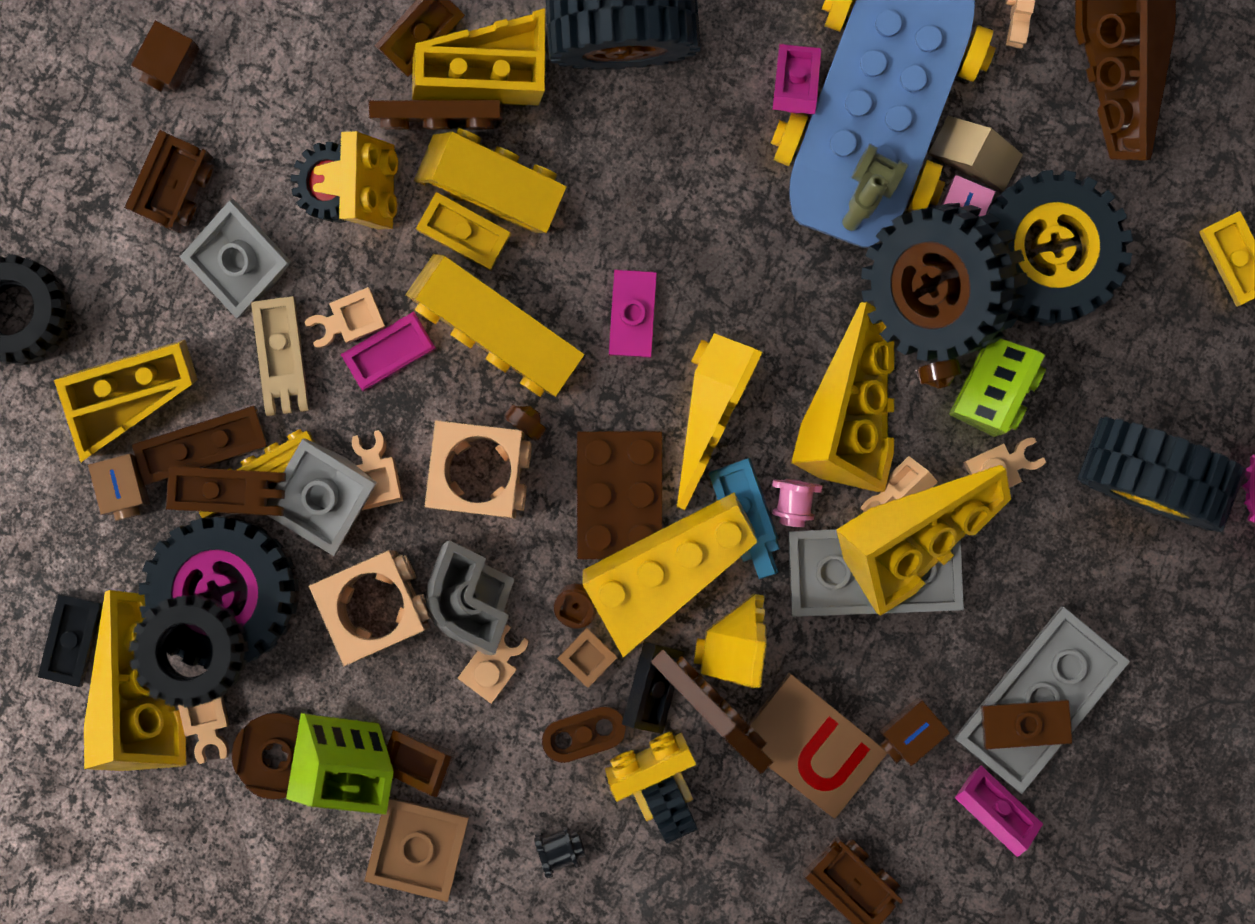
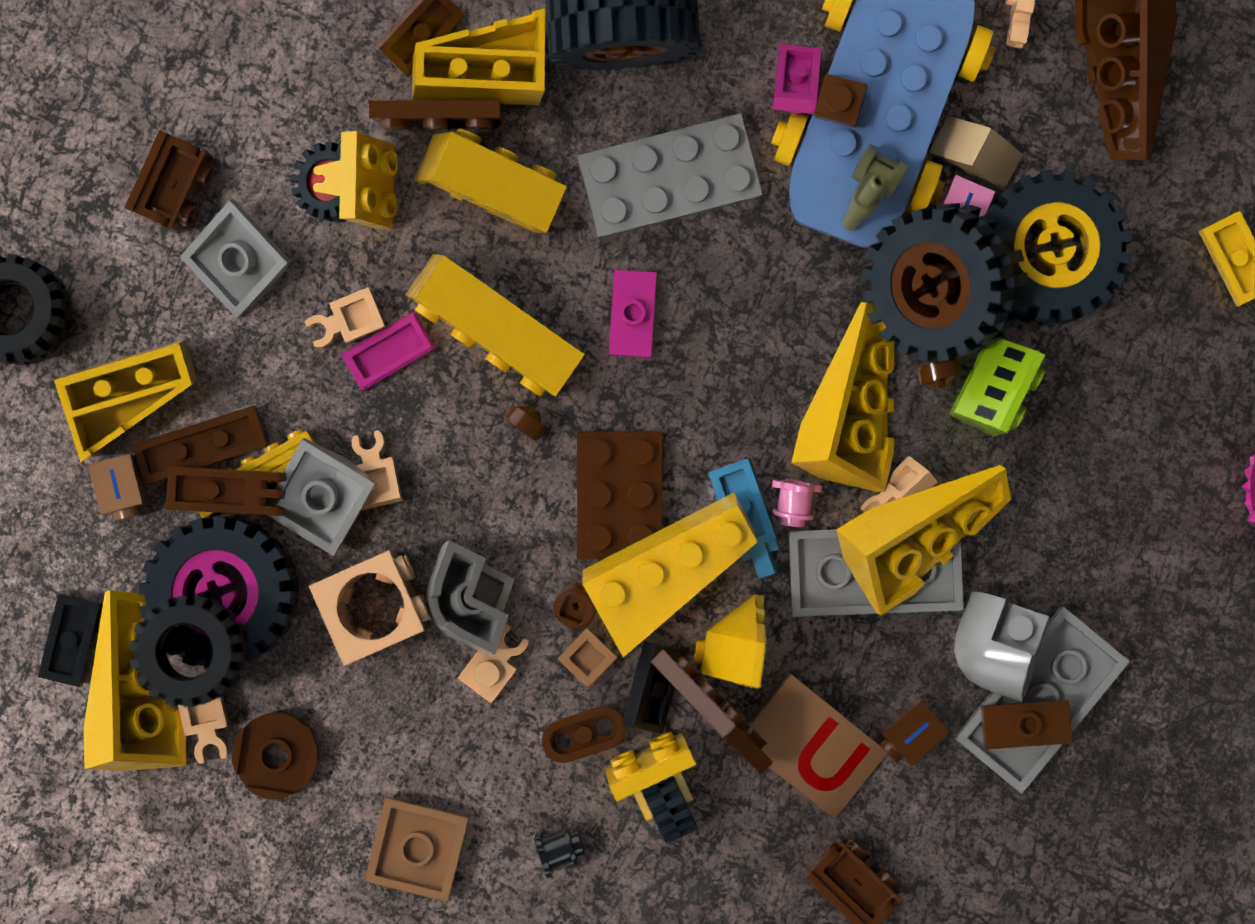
reddish brown brick [131,20,200,93] -> none
tan hinge [251,296,309,416] -> none
lime slope [286,713,394,815] -> none
reddish brown slope [387,730,456,797] -> none
yellow plate [416,192,511,271] -> none
light nougat brick [425,420,532,519] -> none
yellow wedge [676,333,763,511] -> none
dark pink plate [955,765,1043,857] -> none
light nougat plate [964,437,1046,488] -> none
black wheel [1077,417,1246,532] -> none
none -> light grey plate [577,113,763,239]
none -> reddish brown plate [814,73,868,128]
none -> light grey brick [954,592,1051,703]

